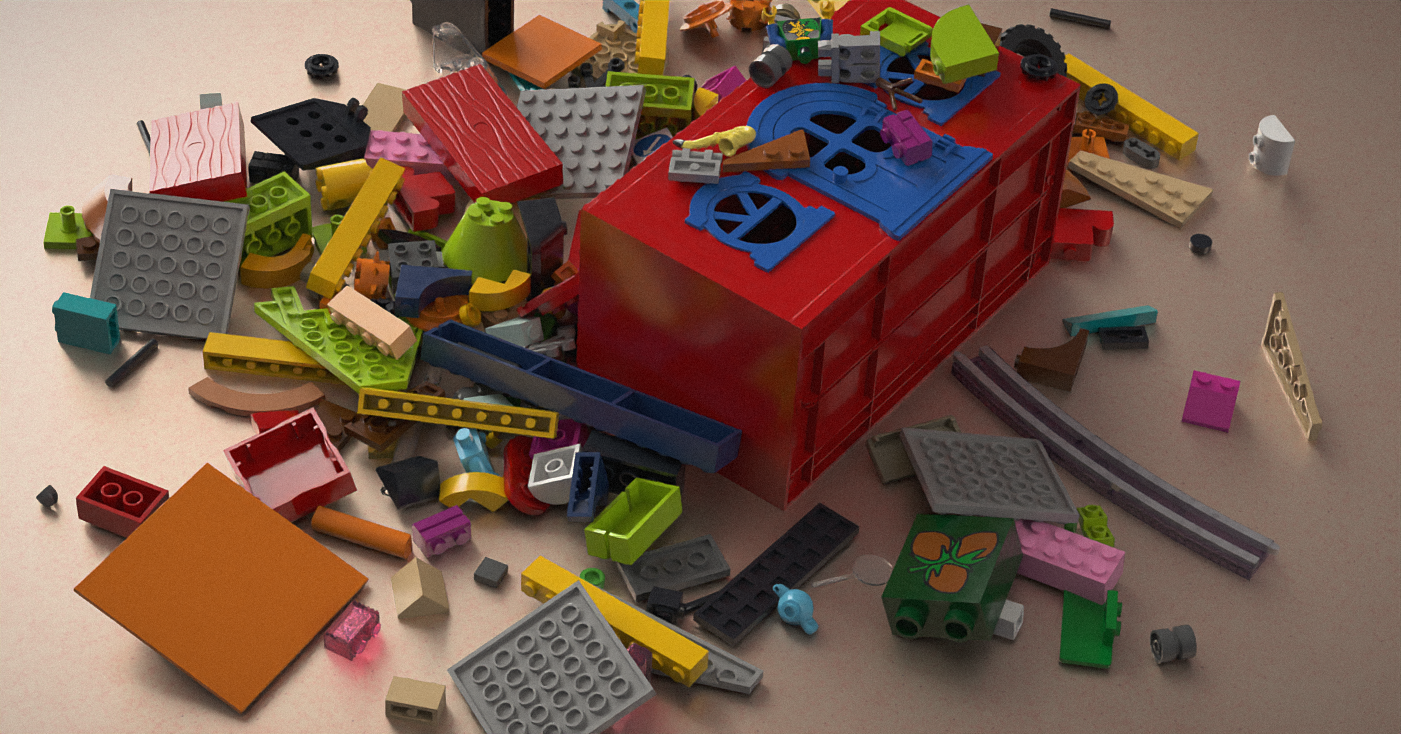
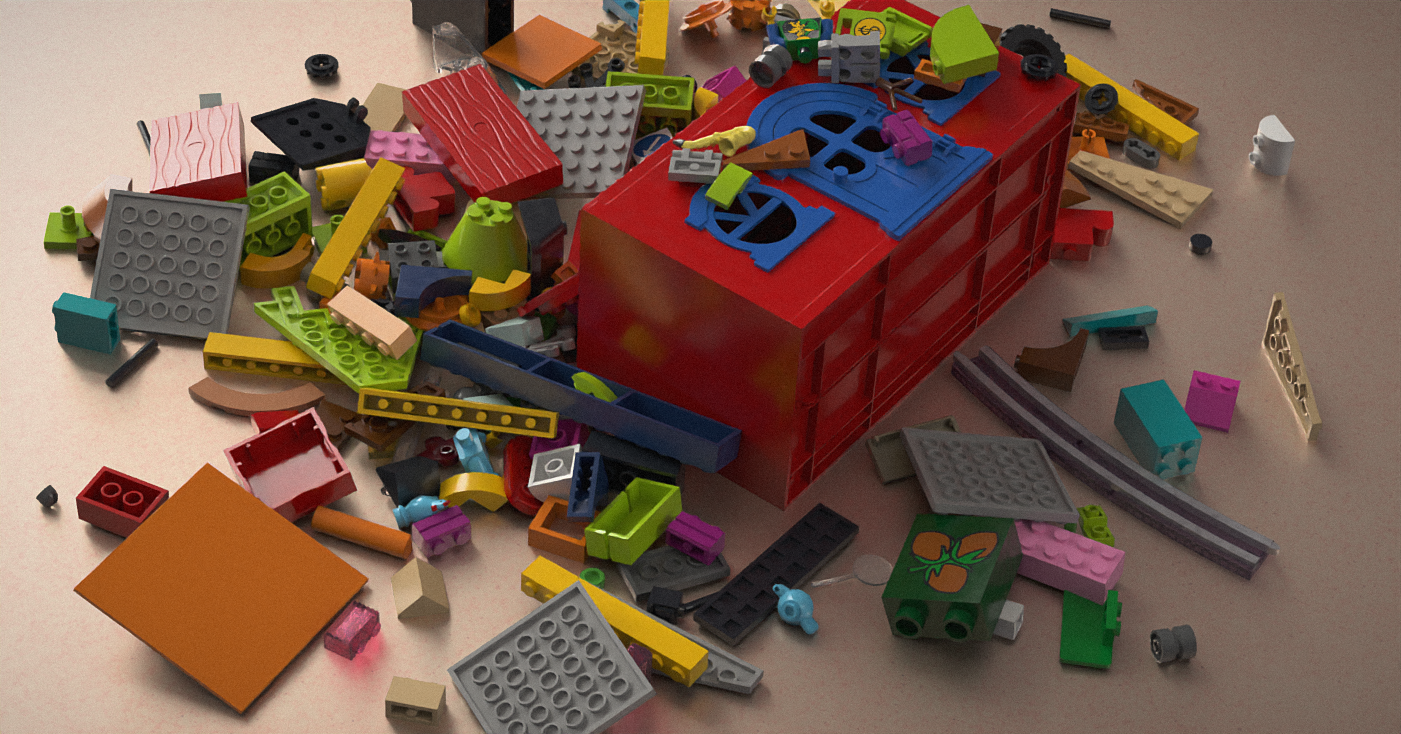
dark grey tile [474,557,508,588] -> none
none -> medium azure animal [392,495,451,528]
none -> dark red plate [415,436,459,467]
none -> orange window [528,495,601,564]
none -> lime slope [572,372,617,403]
none -> magenta brick [665,511,726,566]
none -> lime slope [705,163,753,210]
none -> lime container [835,8,897,59]
none -> teal brick [1114,379,1203,480]
none -> dark orange wing [1132,79,1199,126]

